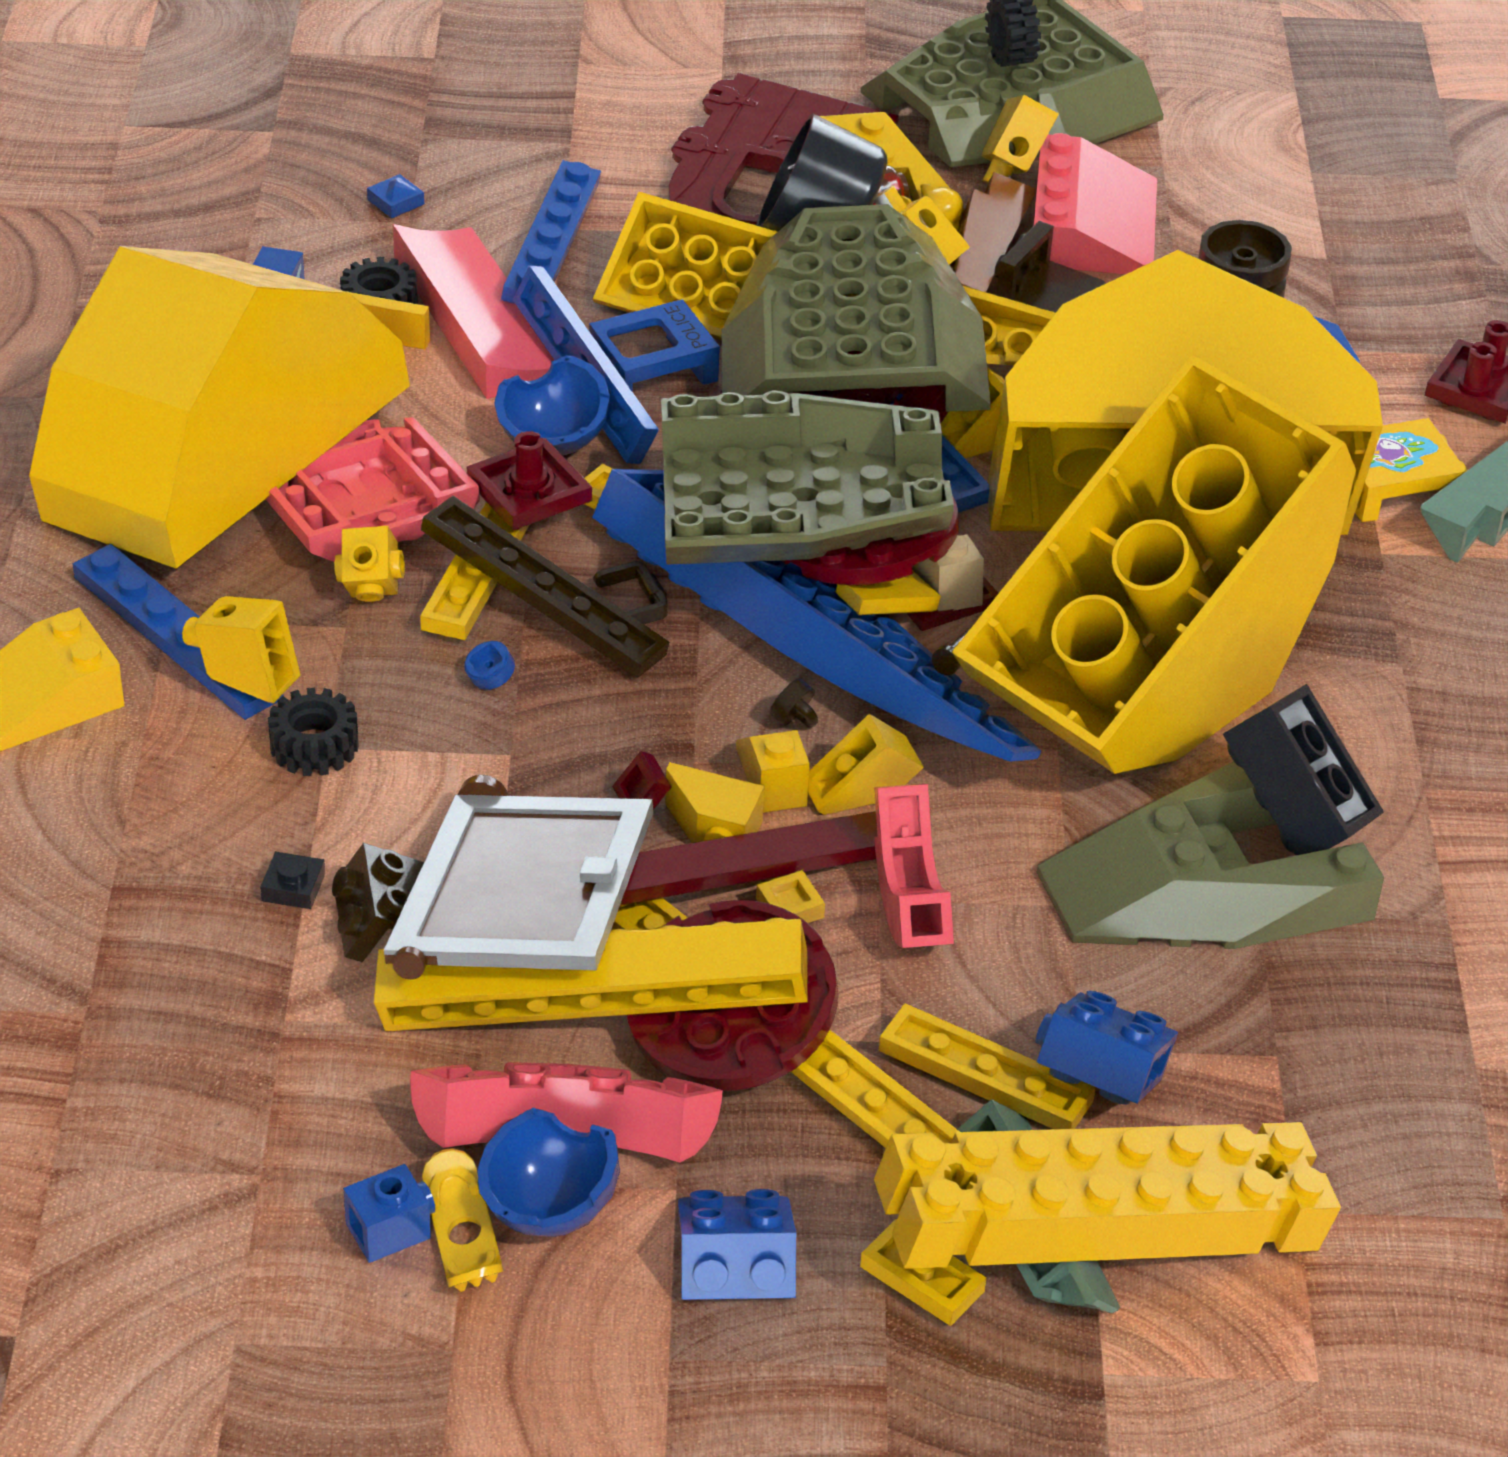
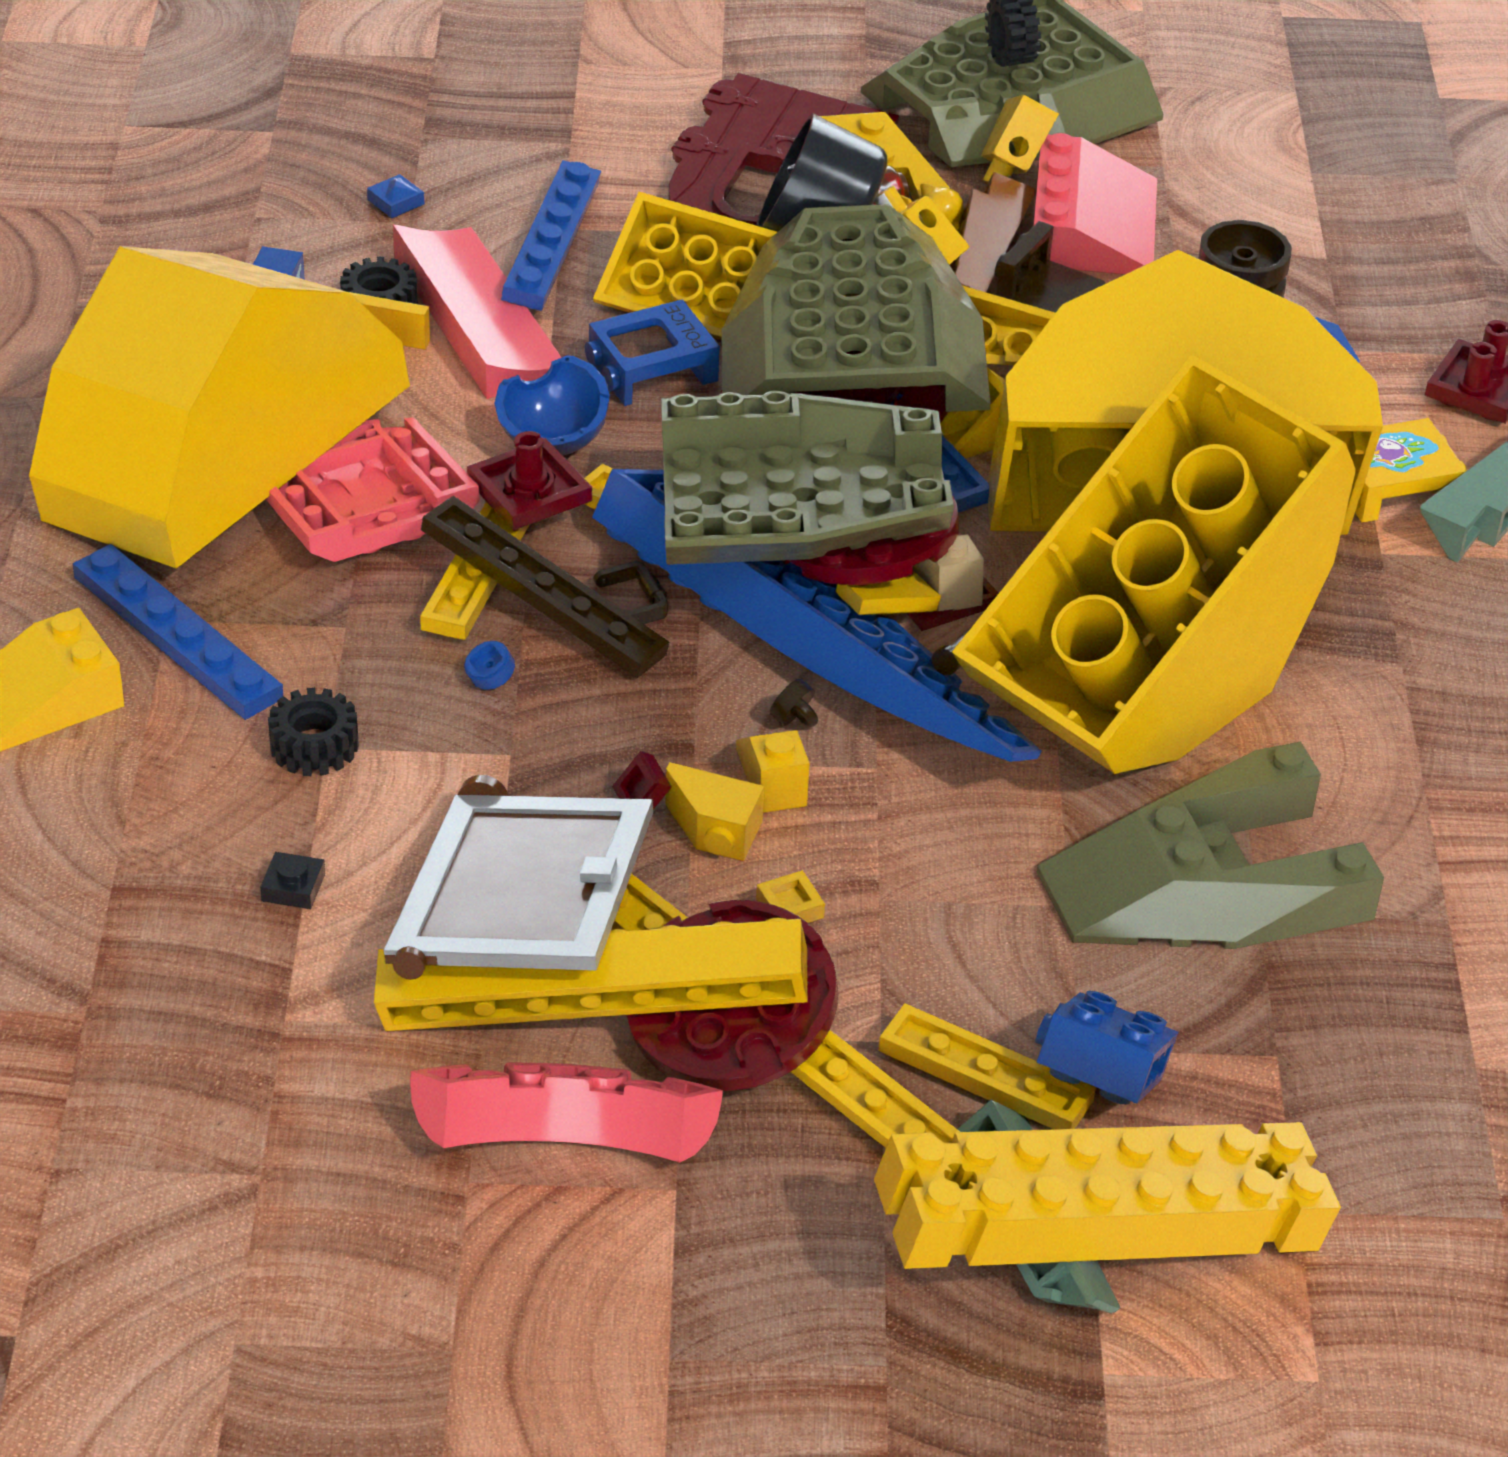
yellow torso [182,596,301,704] -> none
dark brown bracket [332,843,424,962] -> none
yellow brick [334,526,405,602] -> none
blue brick [343,1164,435,1263] -> none
yellow piece [422,1148,504,1292] -> none
blue cylinder [477,1108,620,1237] -> none
blue plate [512,266,659,464] -> none
dark red tile [621,811,878,905] -> none
bracket [678,1189,796,1300] -> none
yellow slope [808,714,924,815] -> none
yellow plate [860,1219,987,1326] -> none
coral arch [874,783,954,948] -> none
black slope [1223,684,1384,856] -> none

